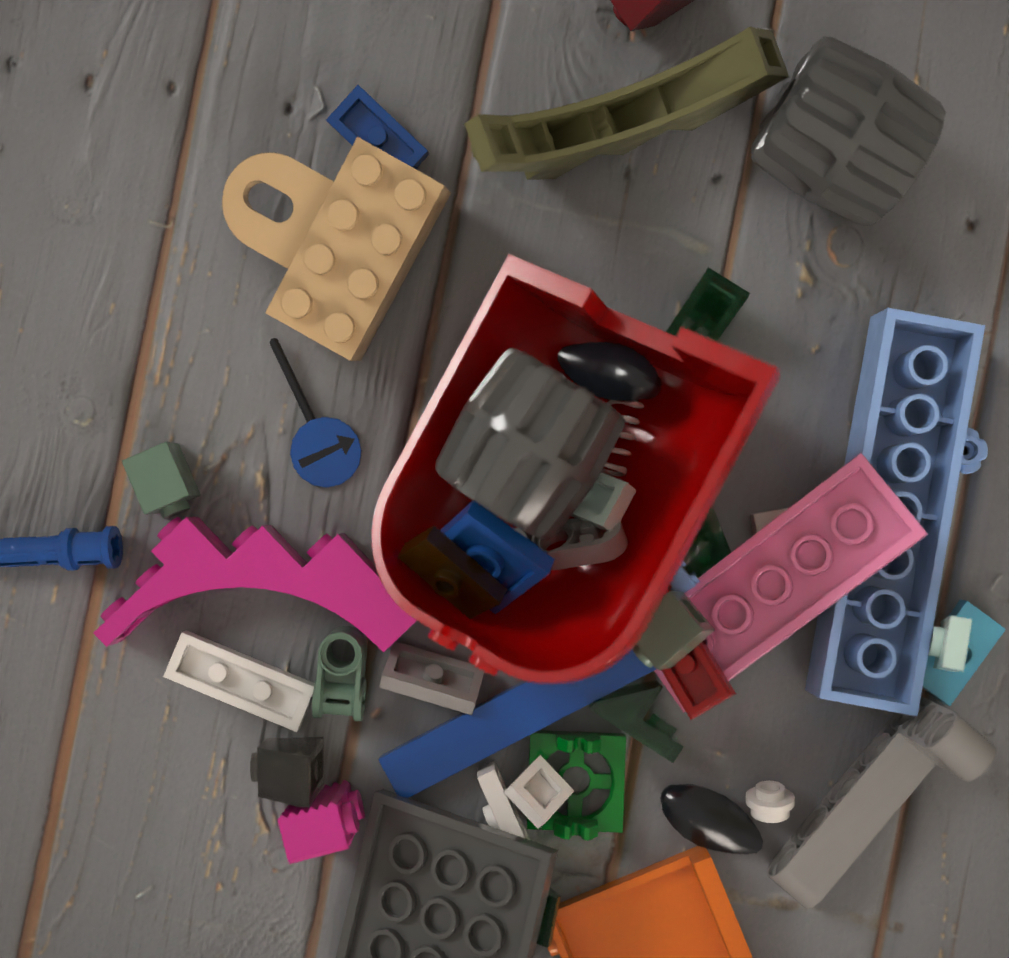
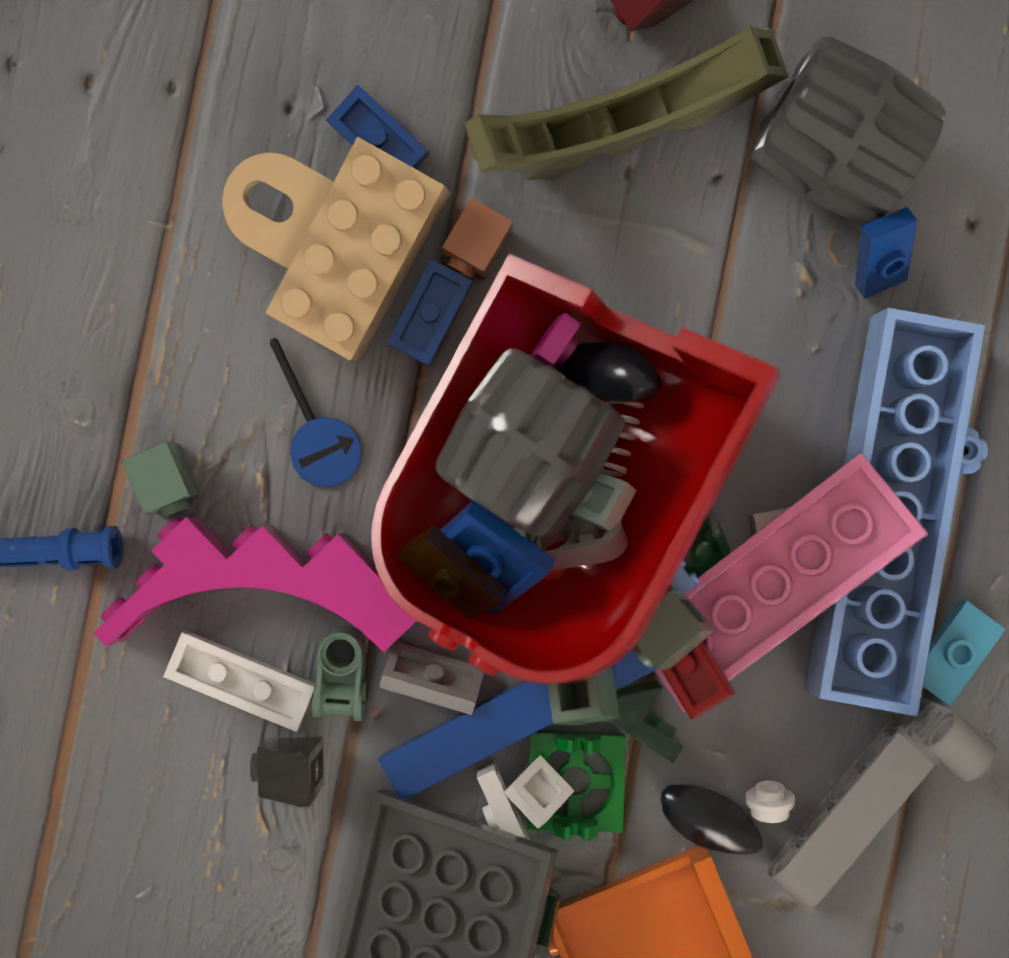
dark pink brick [278,780,365,864] -> none
clear green slope [665,267,750,342] -> none
light aqua plate [928,615,972,672] -> none
none -> blue plate [386,259,473,367]
none -> nougat brick [442,197,513,280]
none -> dark pink plate [530,313,581,367]
none -> sand green brick [548,668,620,726]
none -> blue plate [855,207,917,298]

